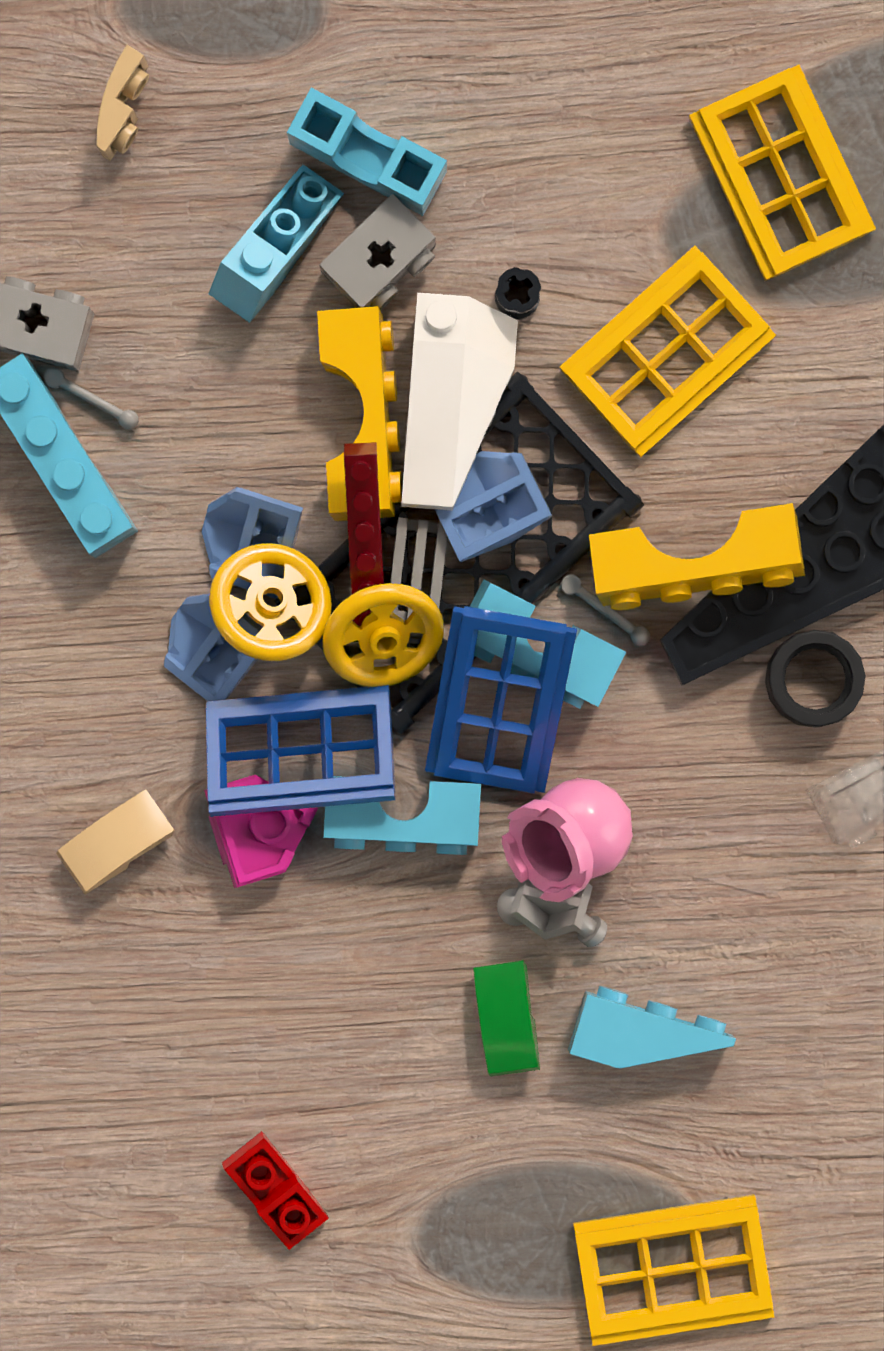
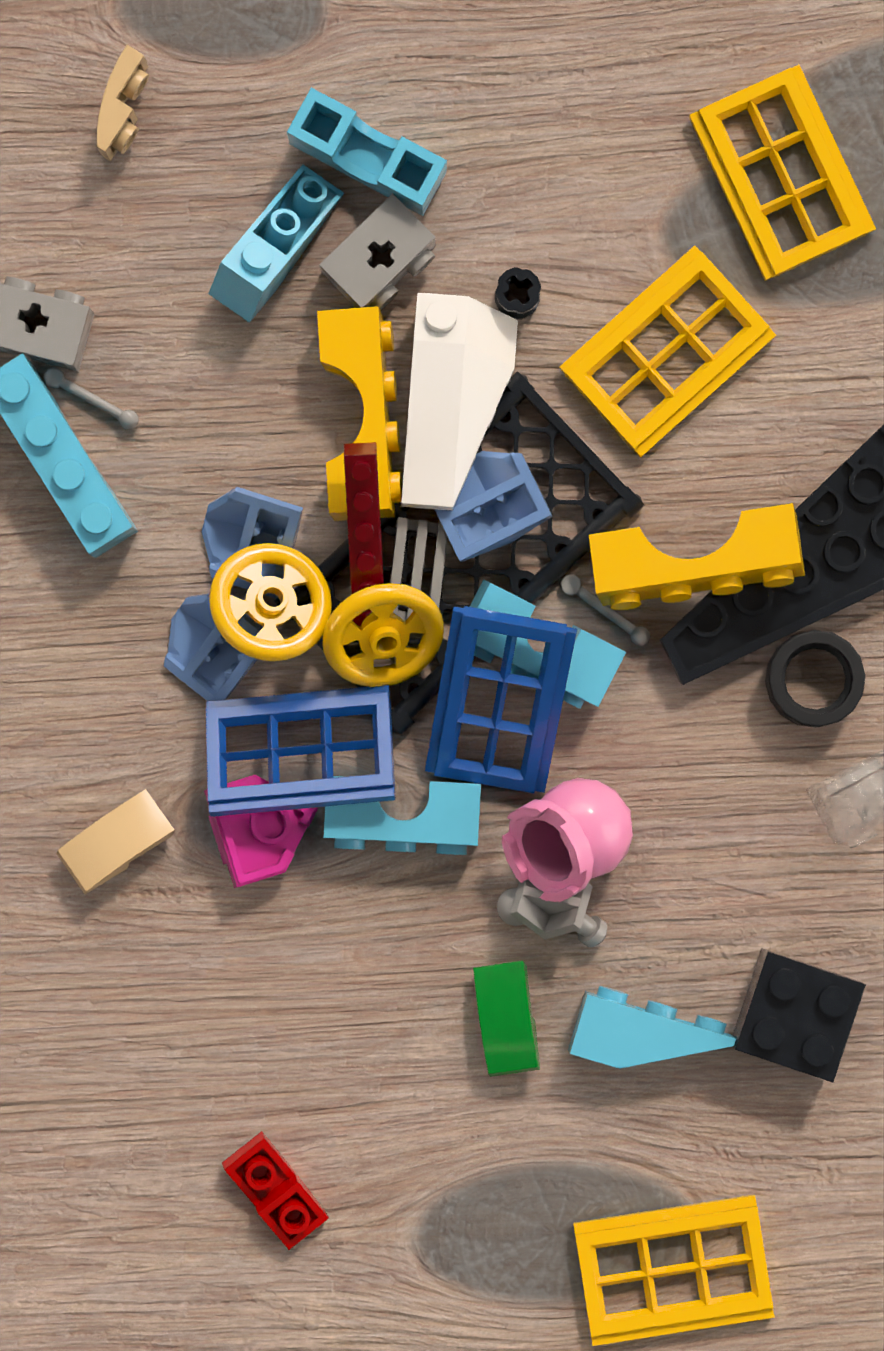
none -> black brick [732,948,866,1083]

